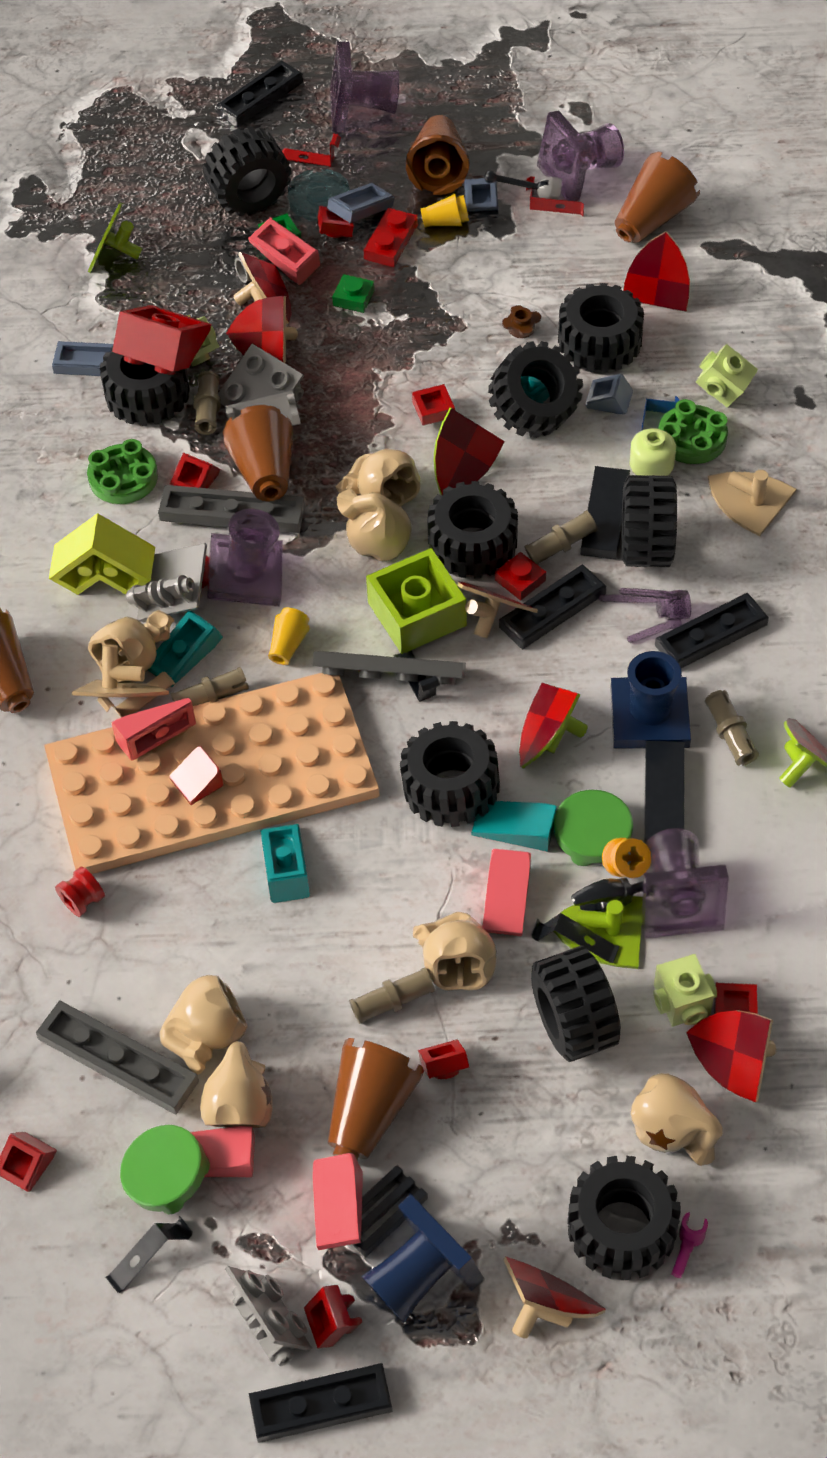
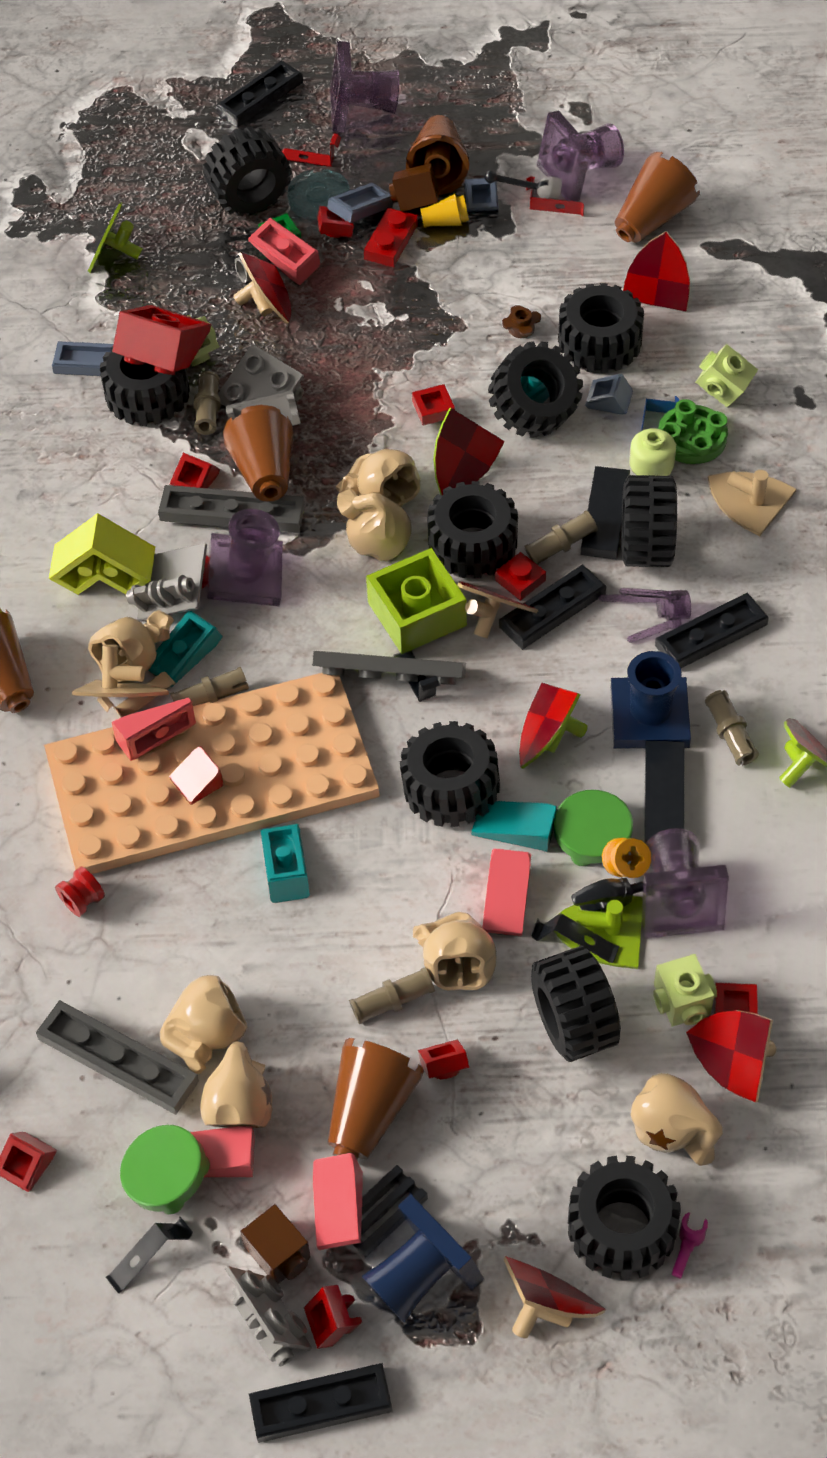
bright green tile [87,439,158,504] -> none
shield [226,296,298,363] -> none
yellow cone [268,607,310,665] -> none
green plate [332,274,375,313] -> none
none -> reddish brown brick [240,1204,311,1284]
none -> reddish brown brick [389,163,440,211]

